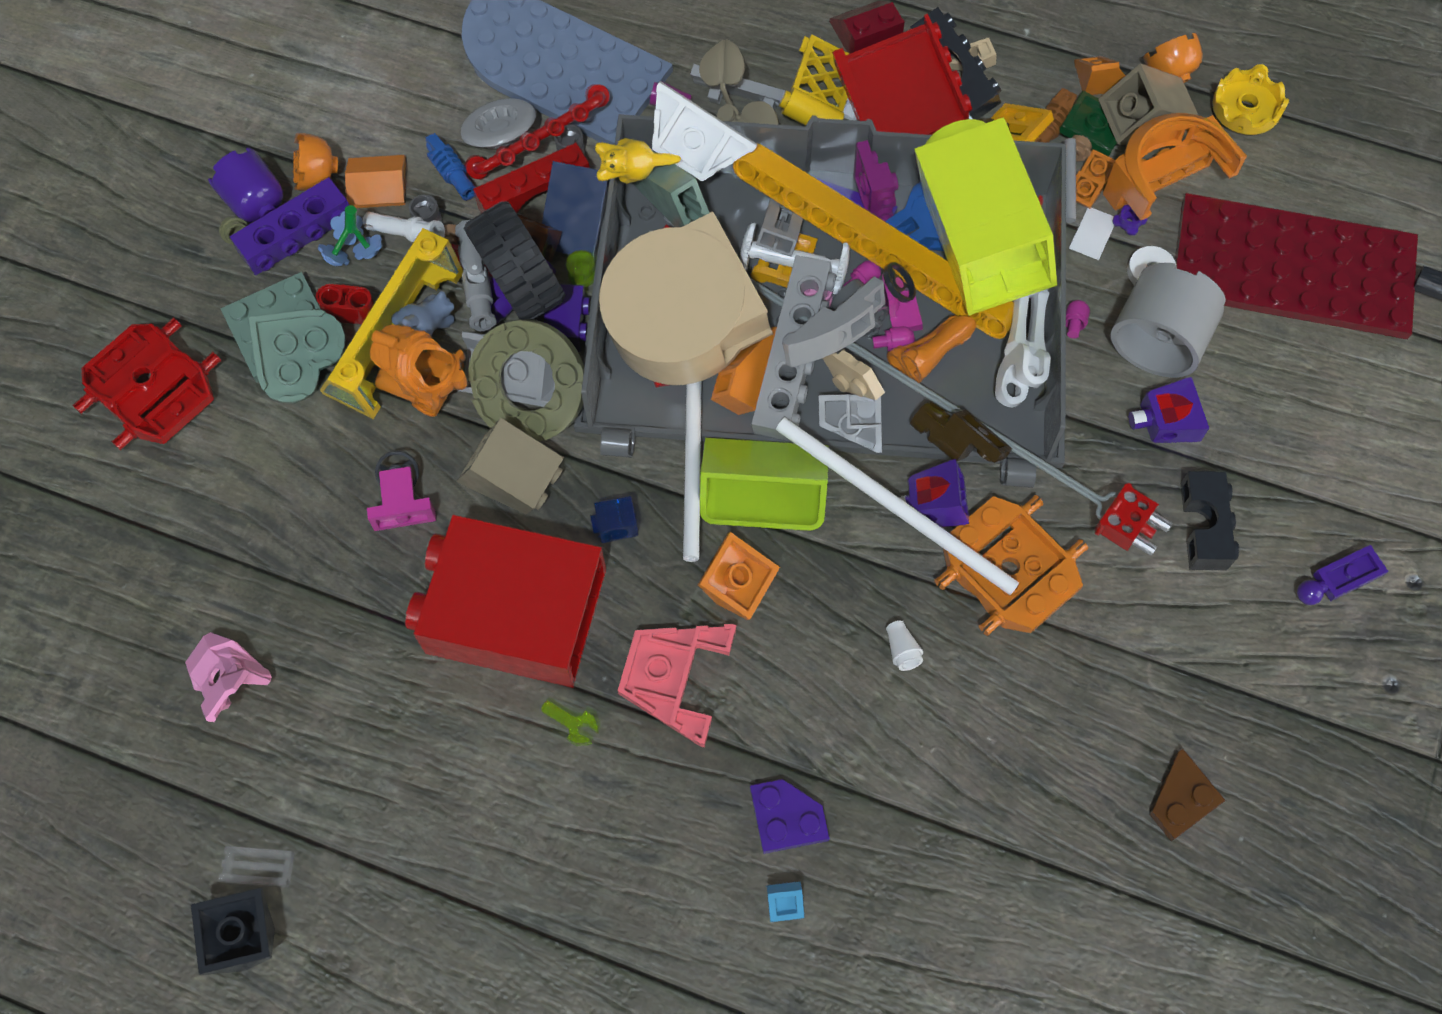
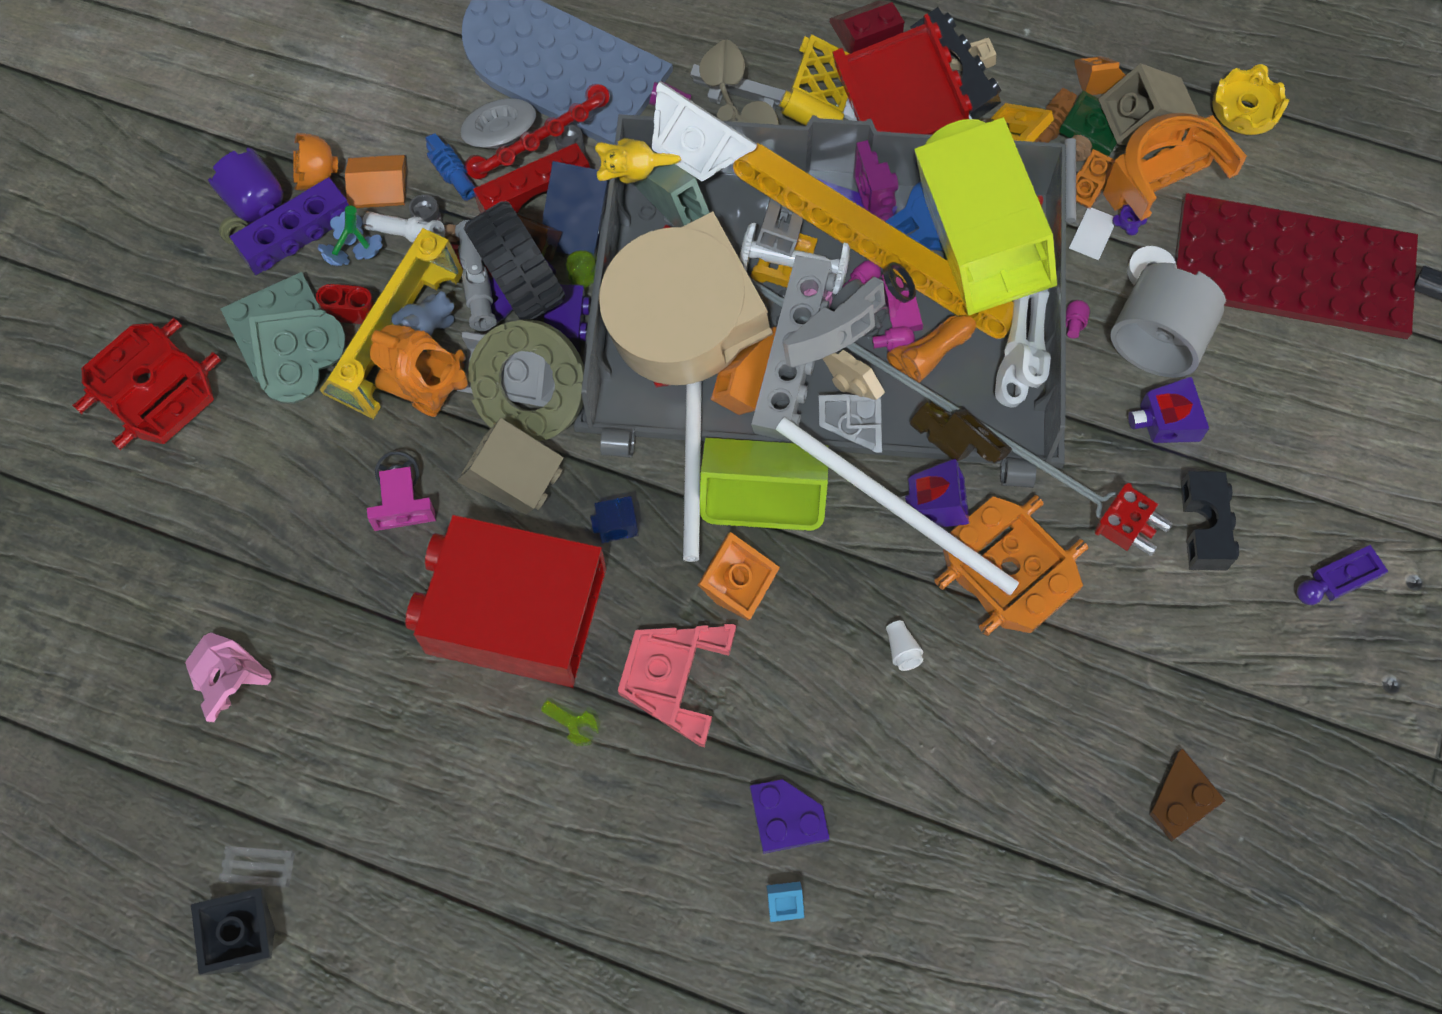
orange cylinder [1143,33,1203,83] -> none

